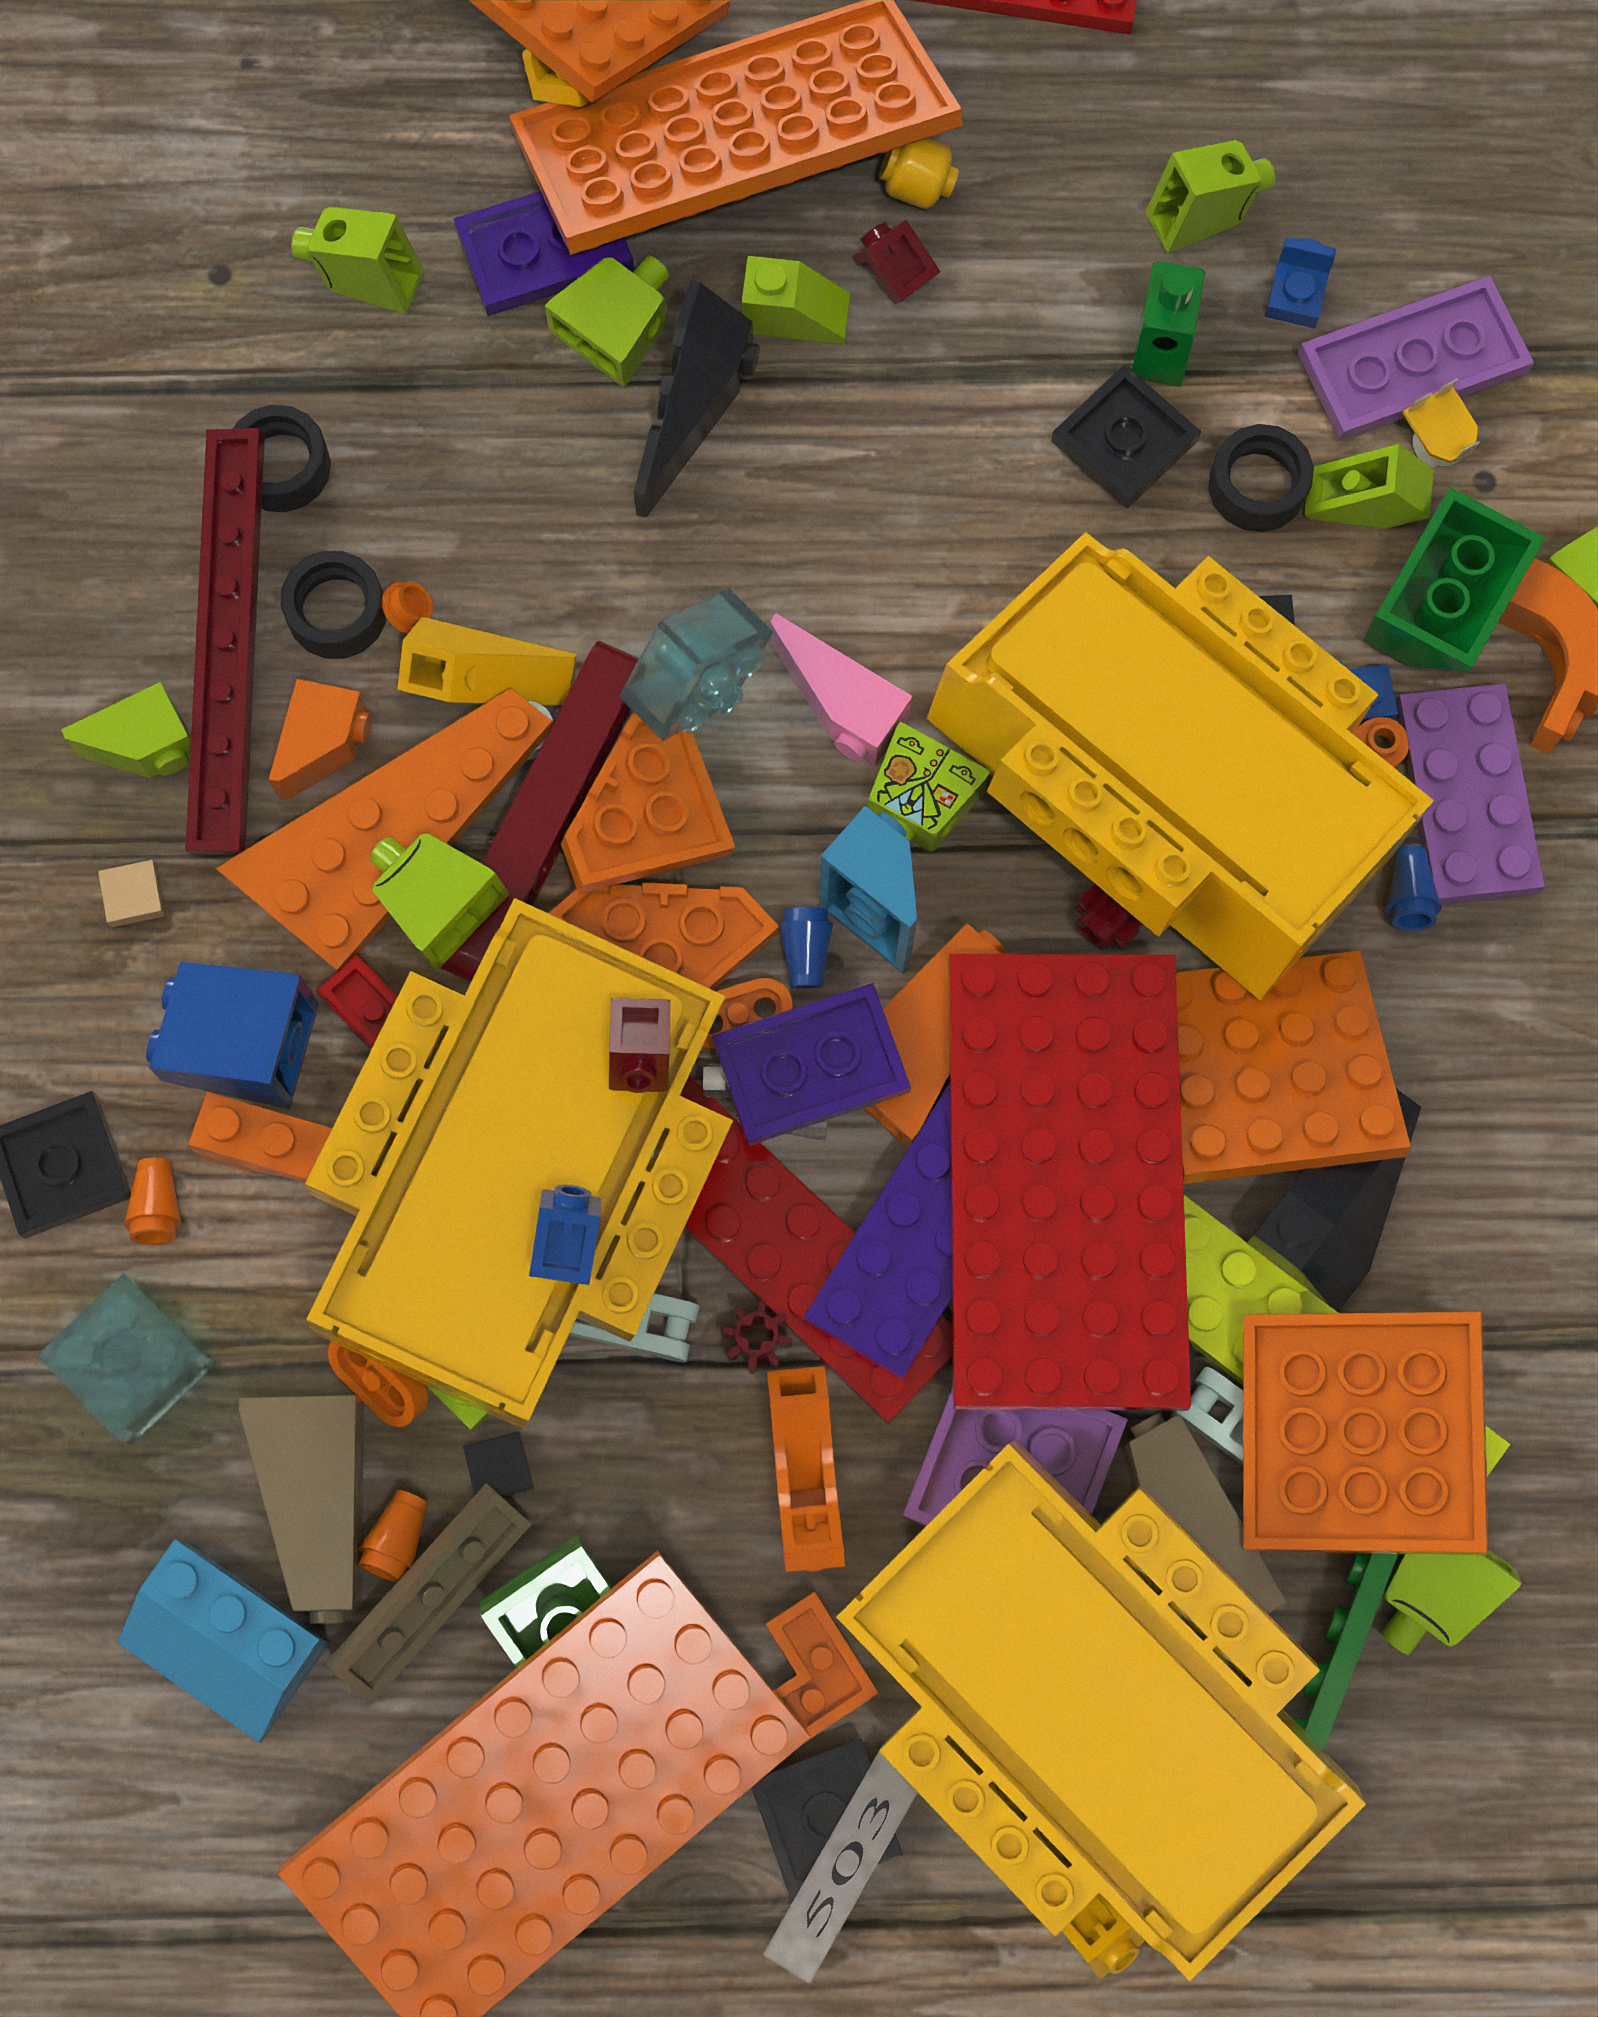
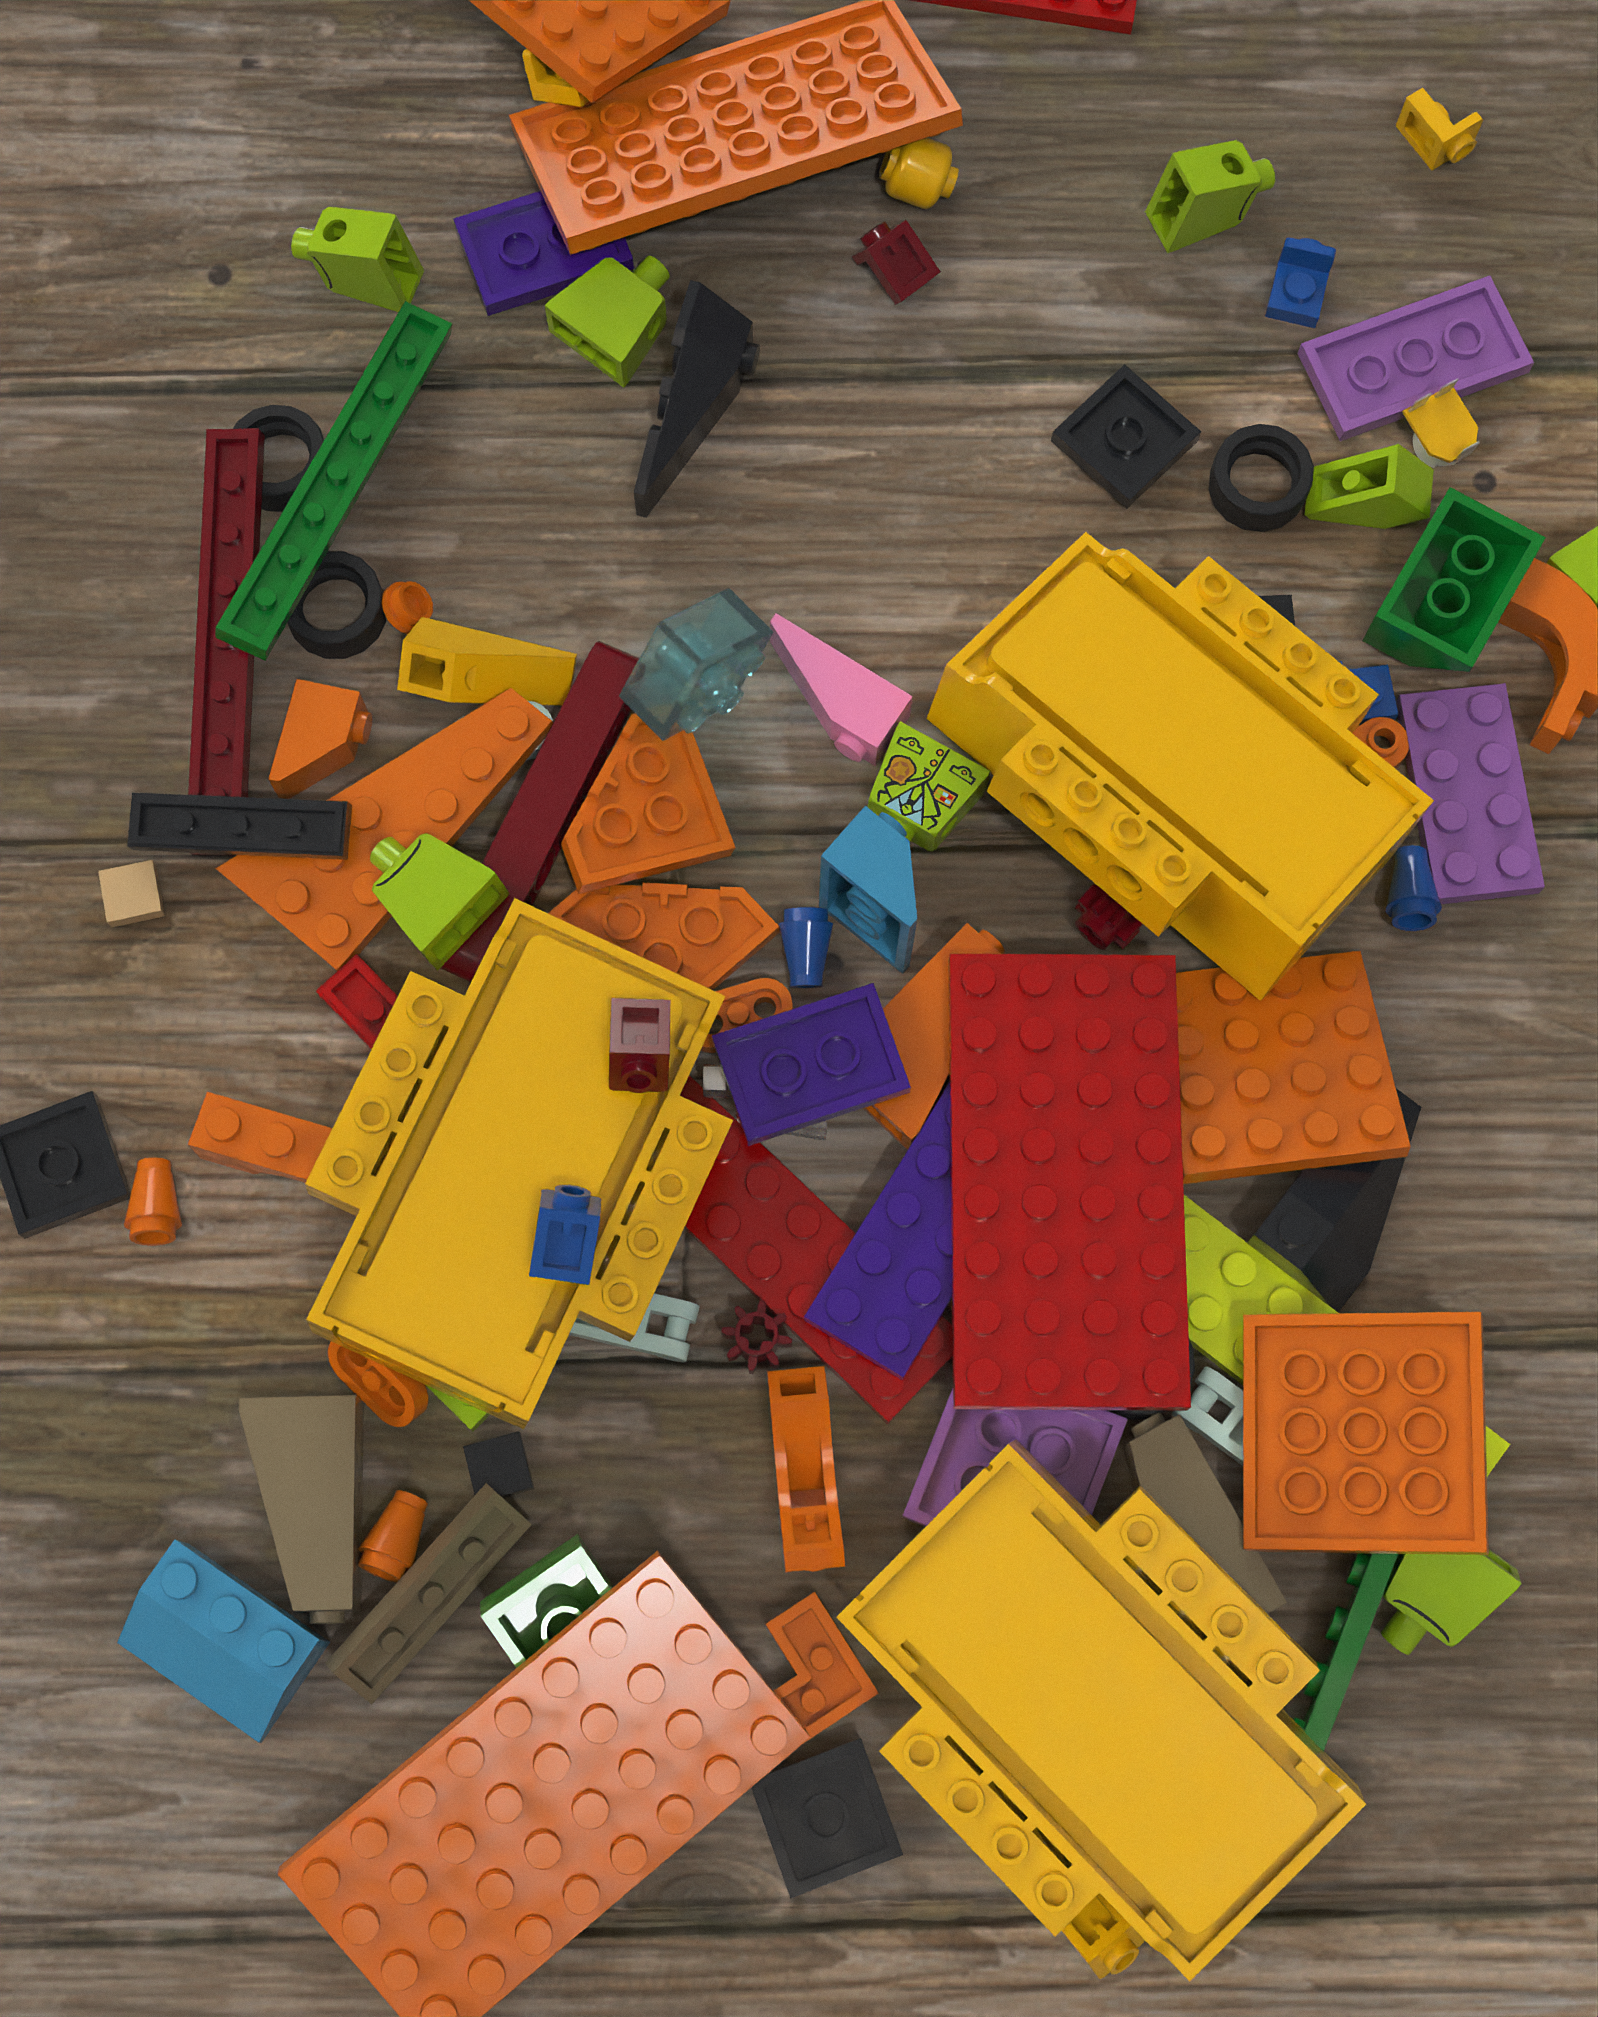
clear light blue brick [37,1273,216,1445] -> none
lime slope [61,682,191,778] -> none
blue slope [146,962,319,1110] -> none
lime slope [741,256,851,345] -> none
flat silver sticker [763,1744,918,1984] -> none
green torso [1131,261,1205,387] -> none
none -> black tile [127,793,352,860]
none -> green plate [215,301,452,661]
none -> yellow bracket [1396,87,1483,171]

